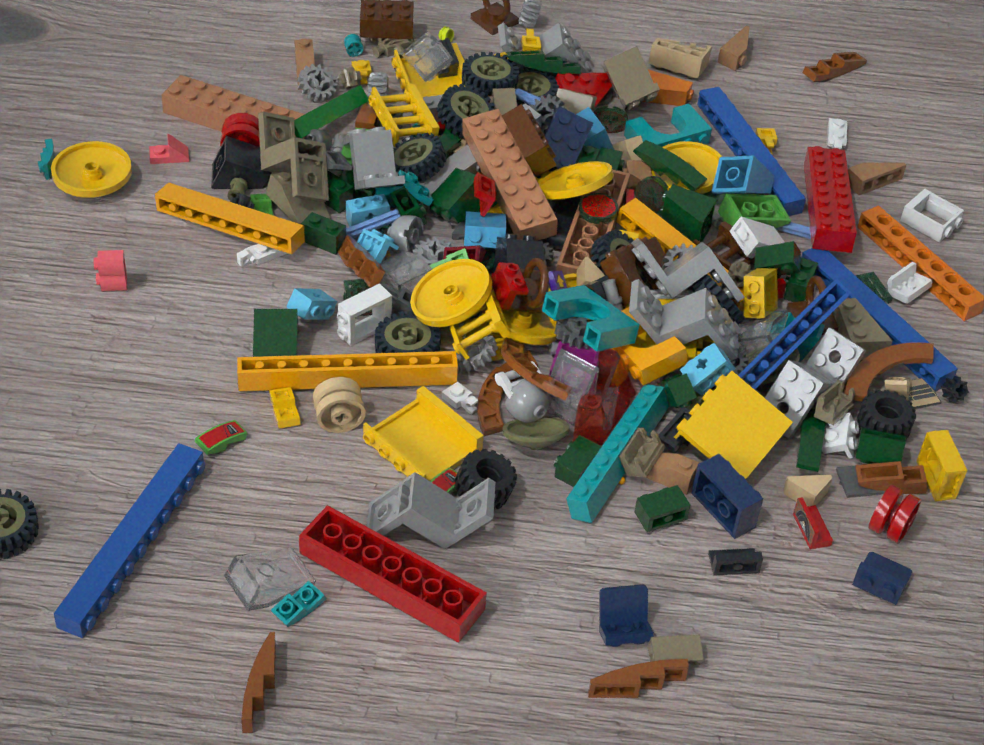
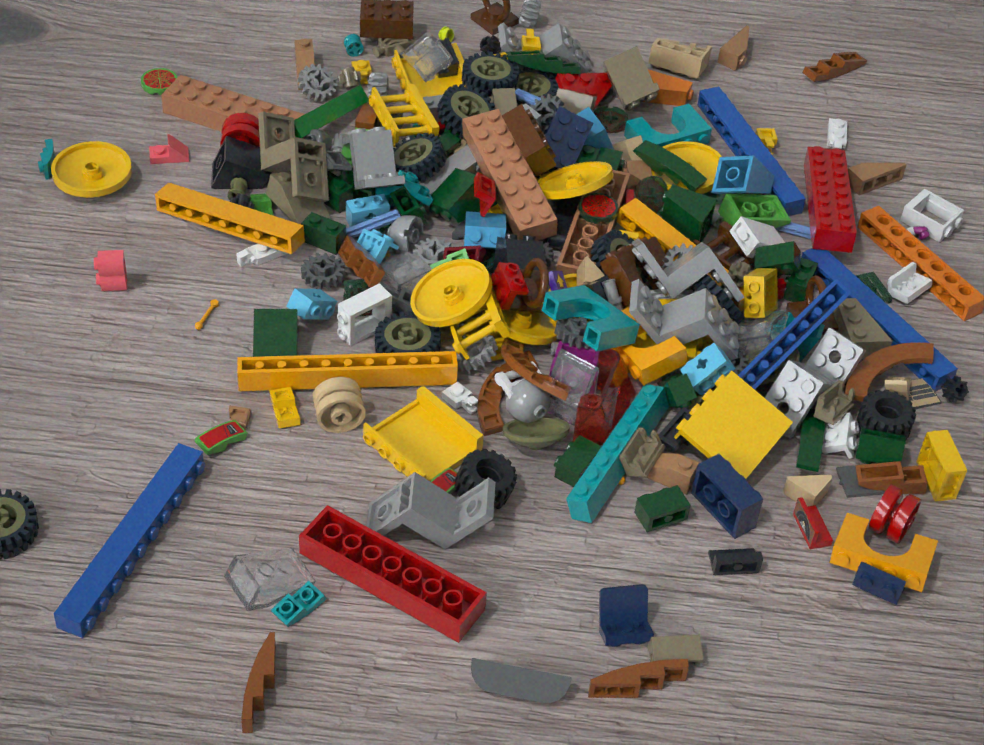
none -> tile [141,68,177,95]
none -> light orange hinge [195,299,219,330]
none -> medium nougat tile [229,405,251,430]
none -> dark grey gear [301,253,345,290]
none -> dark grey brick [471,658,572,703]
none -> black gear [480,35,502,55]
none -> light orange arch [829,513,938,592]
none -> magenta arm [906,226,929,240]

